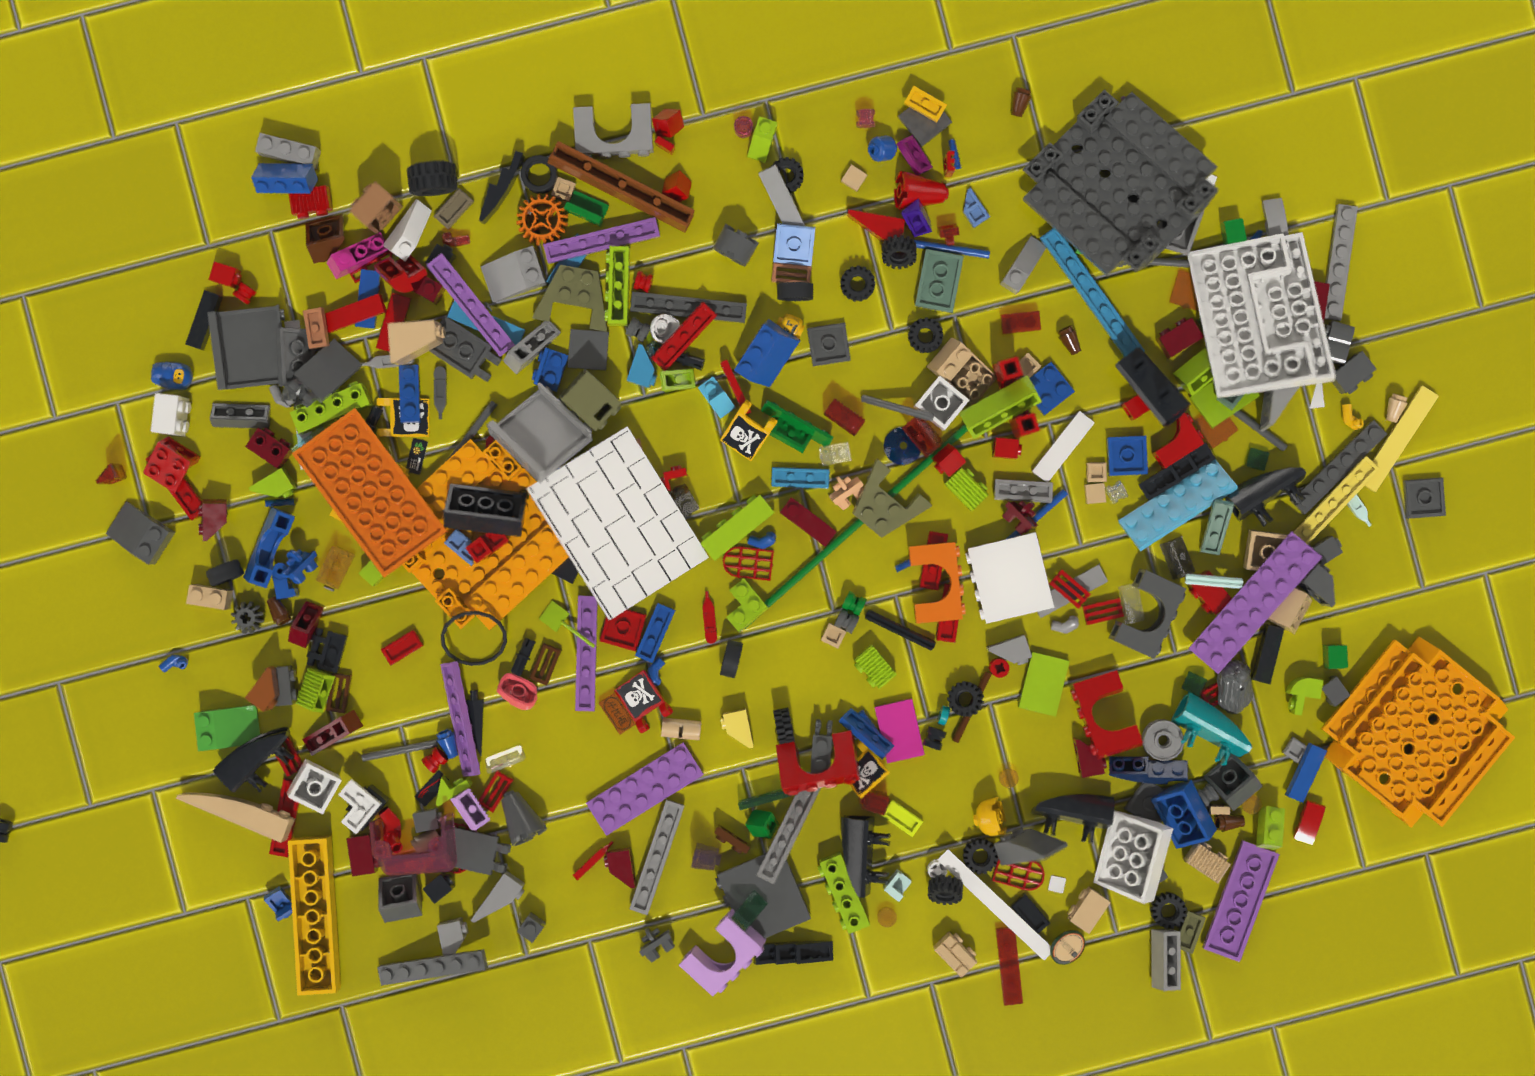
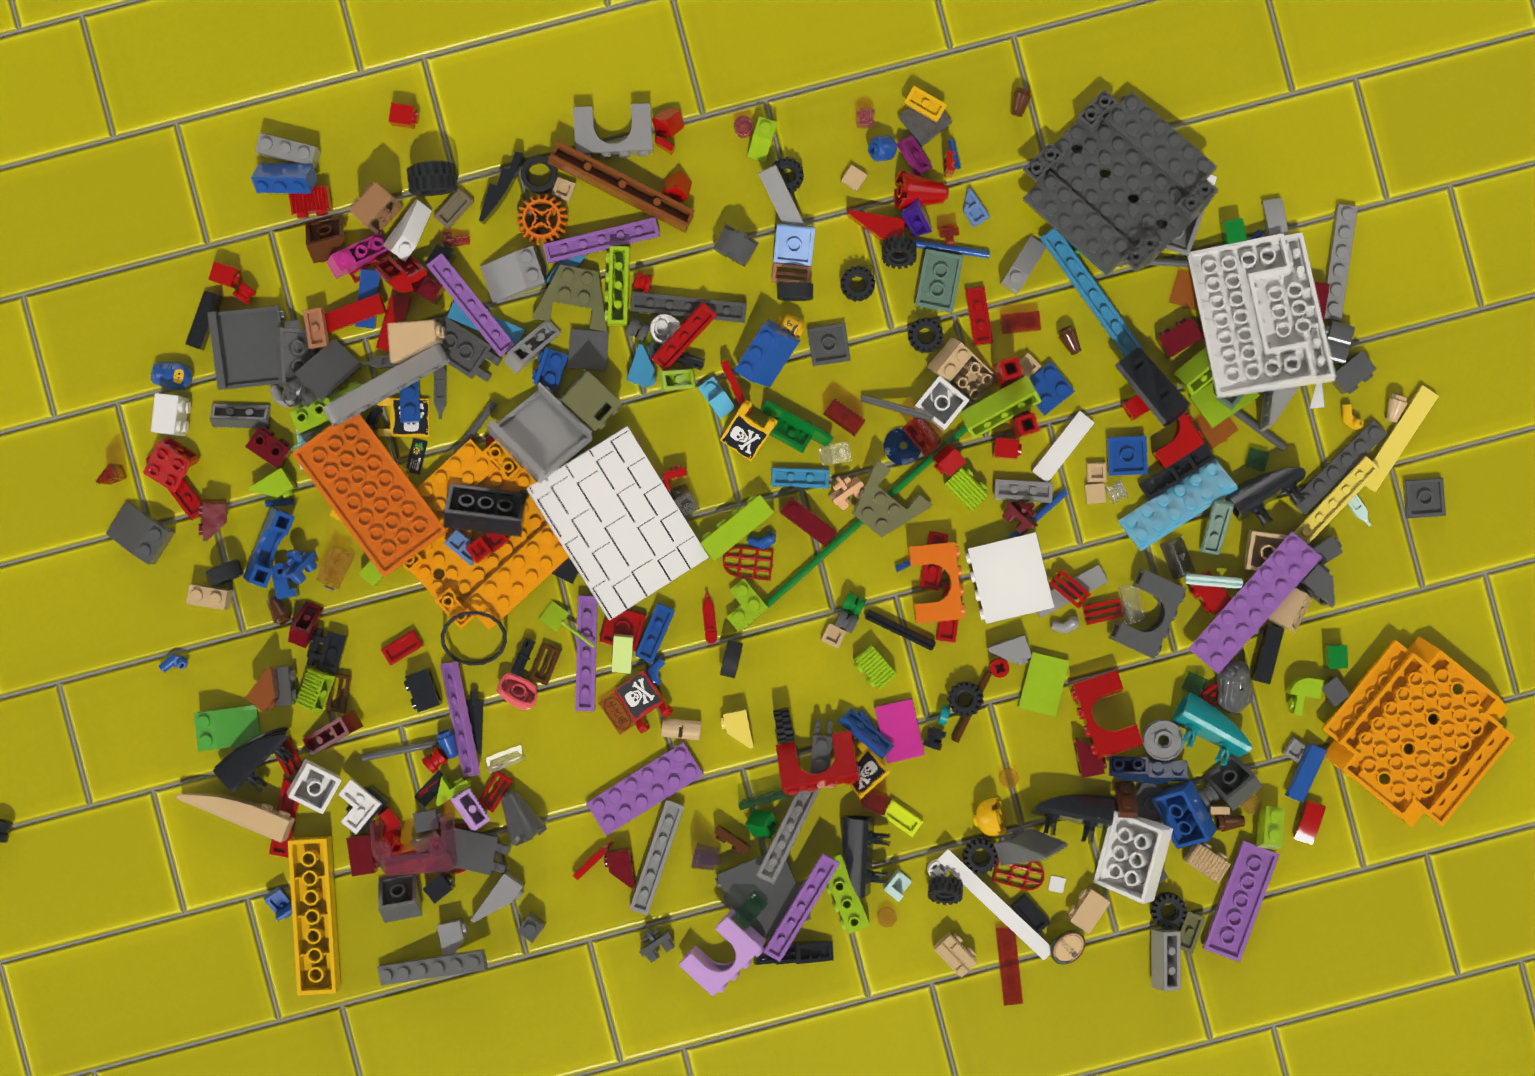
dark grey gear [231,601,264,634] -> none
green panel [564,191,609,227] -> none
none -> light grey beam [323,344,450,426]
none -> red brick [388,103,419,129]
none -> black brick [404,667,442,713]
none -> yellowish green tile [612,634,634,674]
none -> medium lavender plate [763,852,840,962]
none -> red tile [965,286,993,346]
none -> reddish brown plate [1114,782,1138,818]

